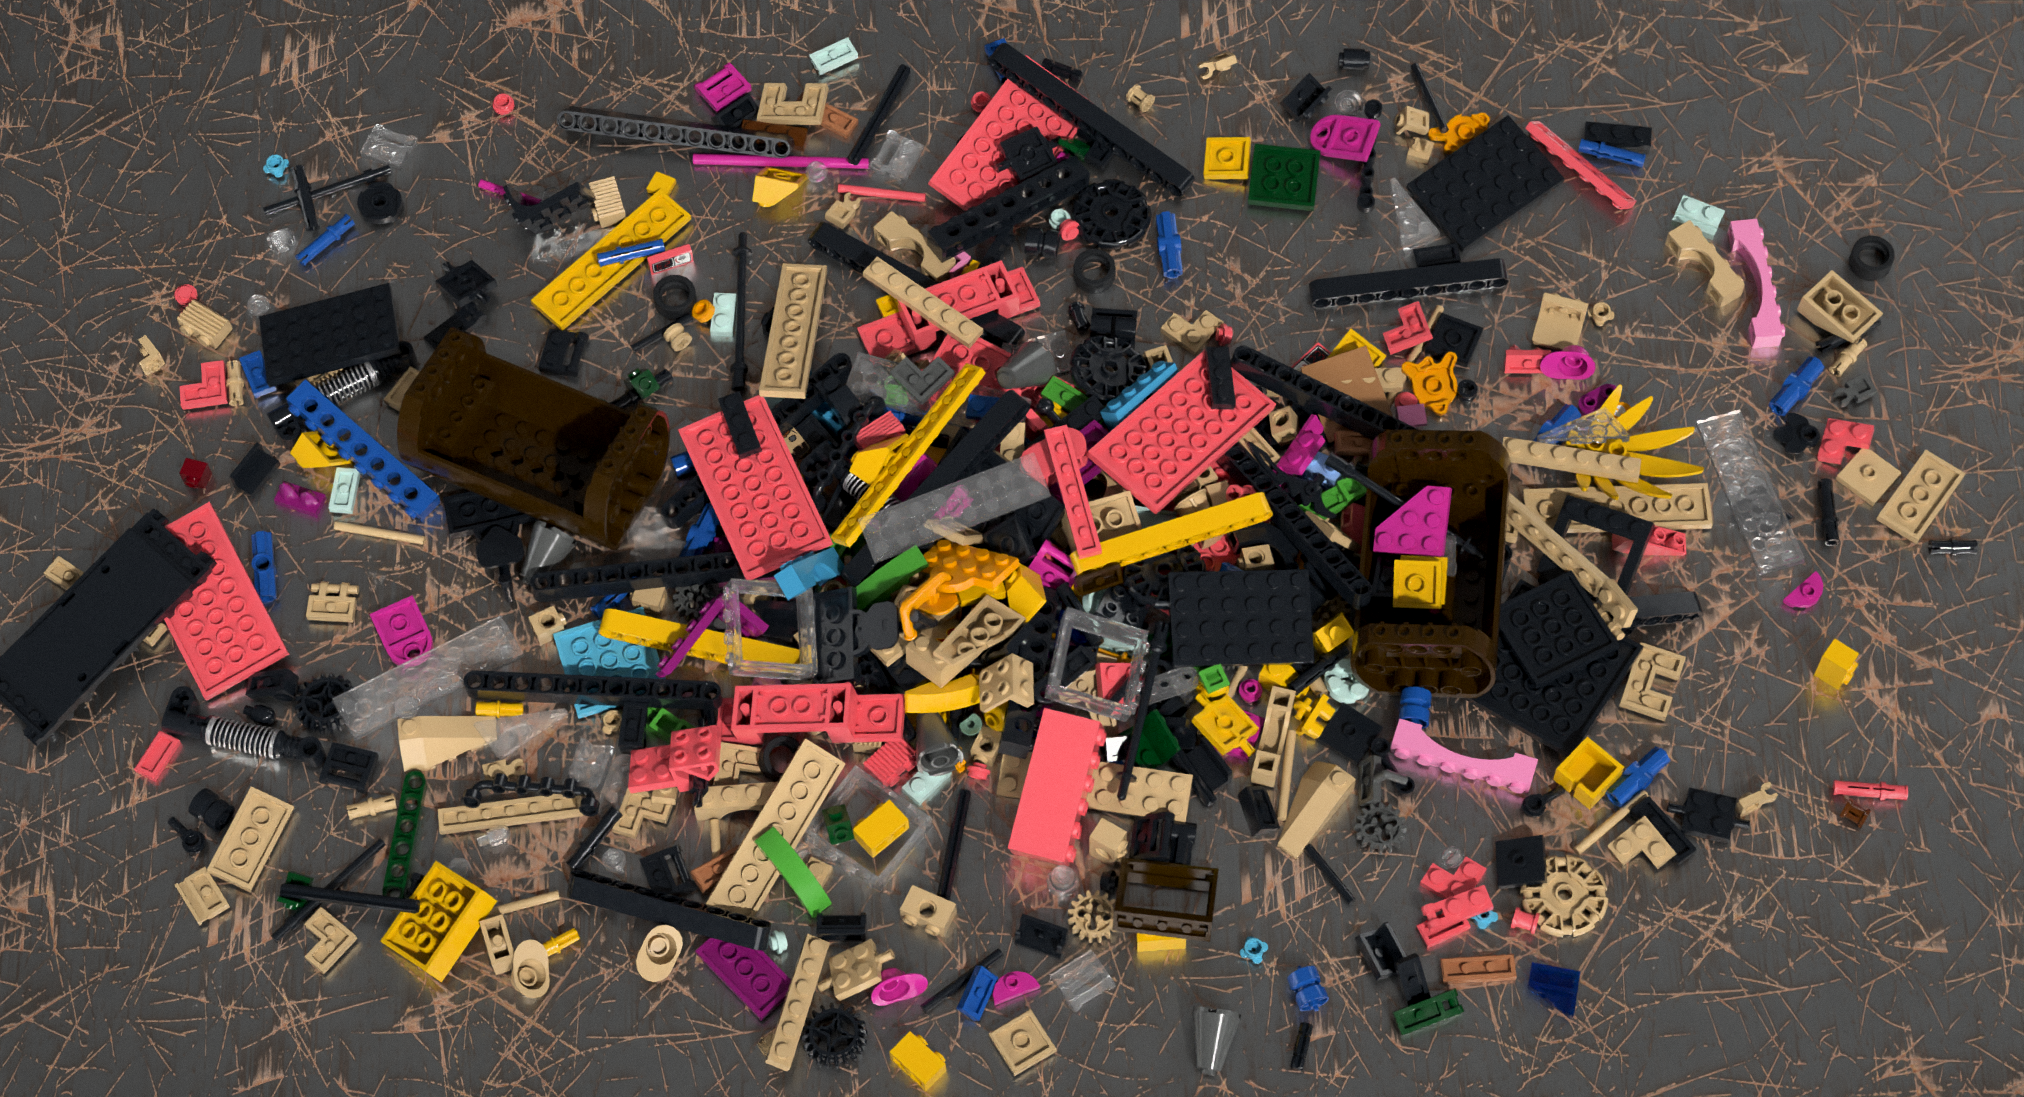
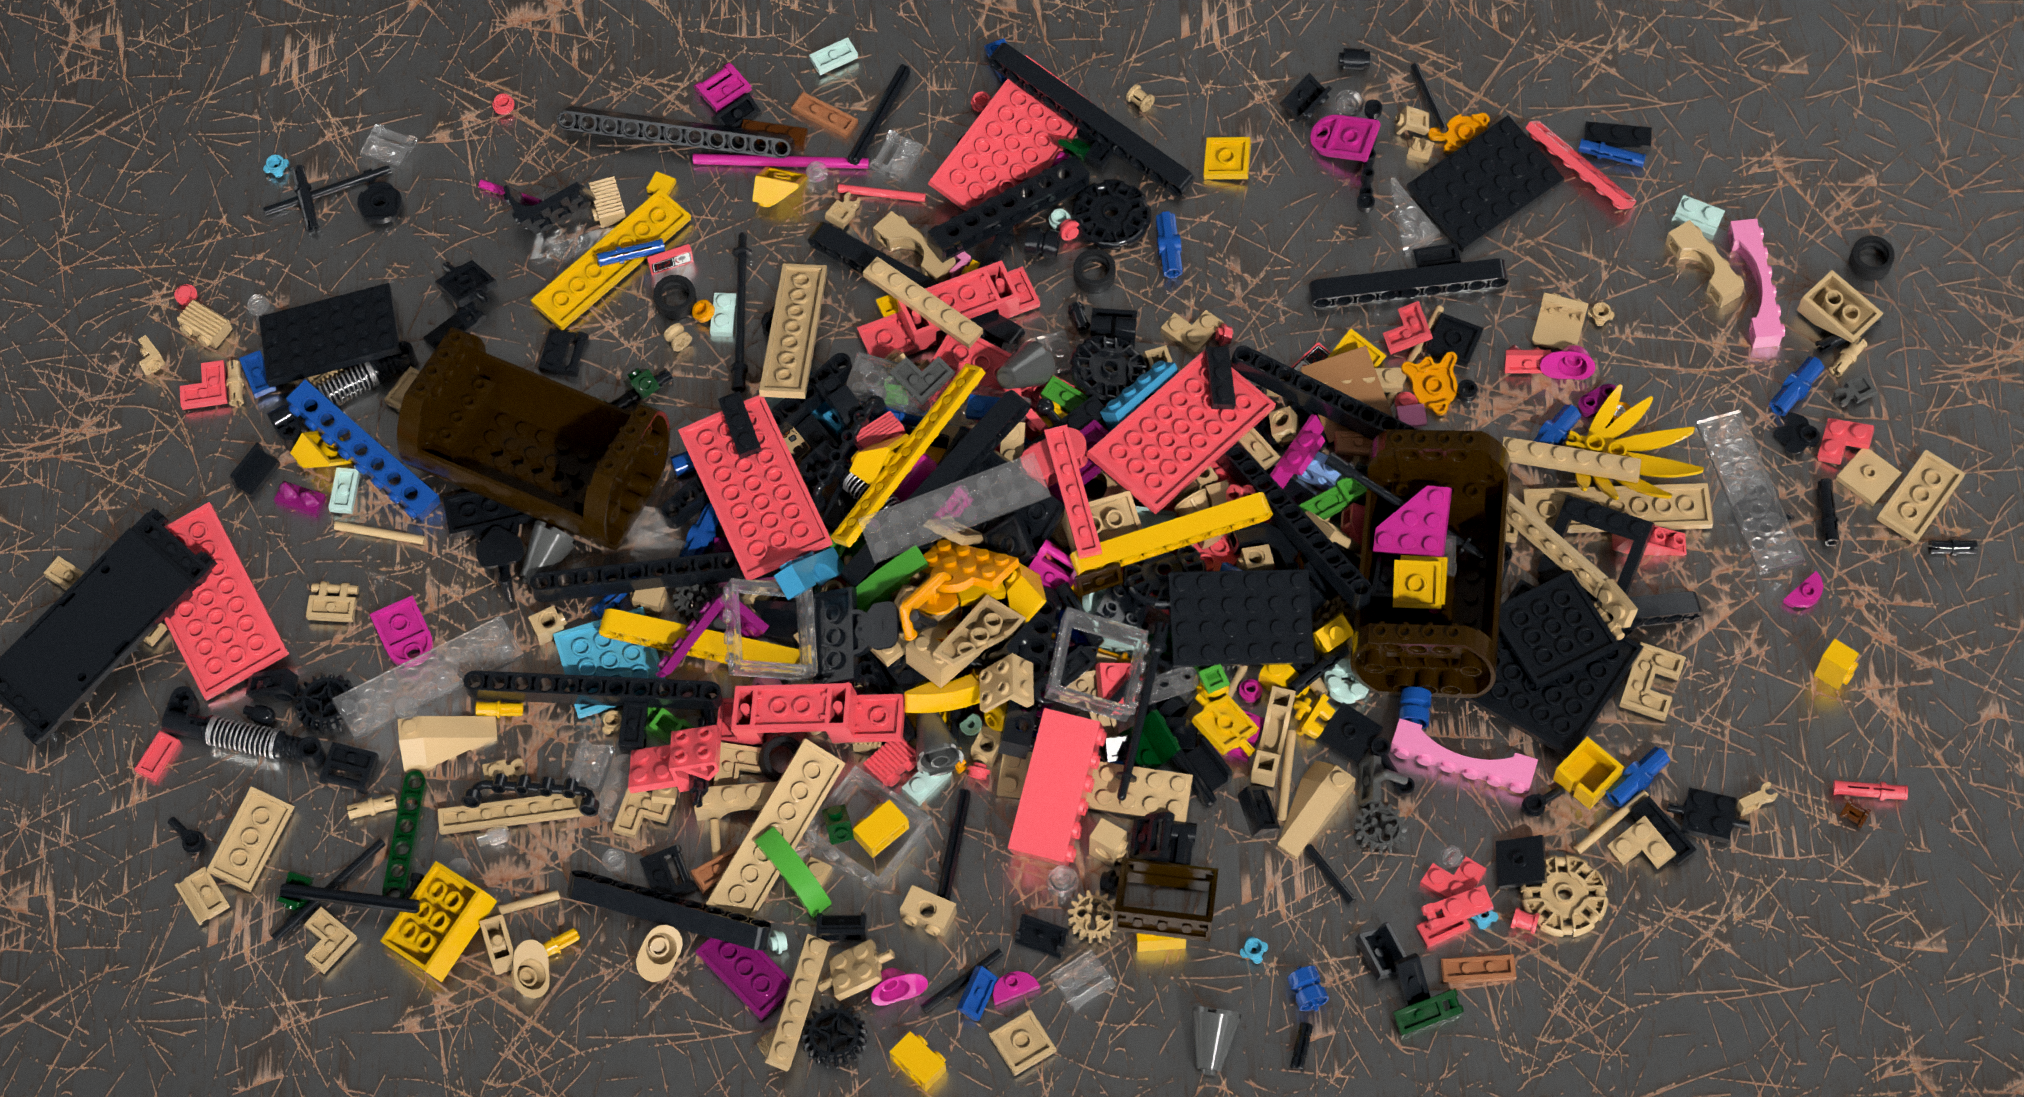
dark red plate [179,458,212,489] -> none
black wheel [188,788,235,832] -> none
blue piece [251,531,277,603] -> none
clear cone [265,228,295,253] -> none
blue pin [295,214,355,267] -> none
clear wing [473,708,568,760] -> none
black pin [566,806,623,870] -> none
black bar [631,313,693,353] -> none
tan plate [757,83,829,125] -> none
black plate [994,126,1061,183] -> none
black axle [1041,58,1083,83] -> none
tan plate [1197,51,1237,79] -> none
black piece [1247,442,1337,518] -> none
dark green plate [1248,144,1321,211] -> none
clear blue wing [1527,962,1581,1019] -> none
clear wing [1537,407,1630,445] -> none

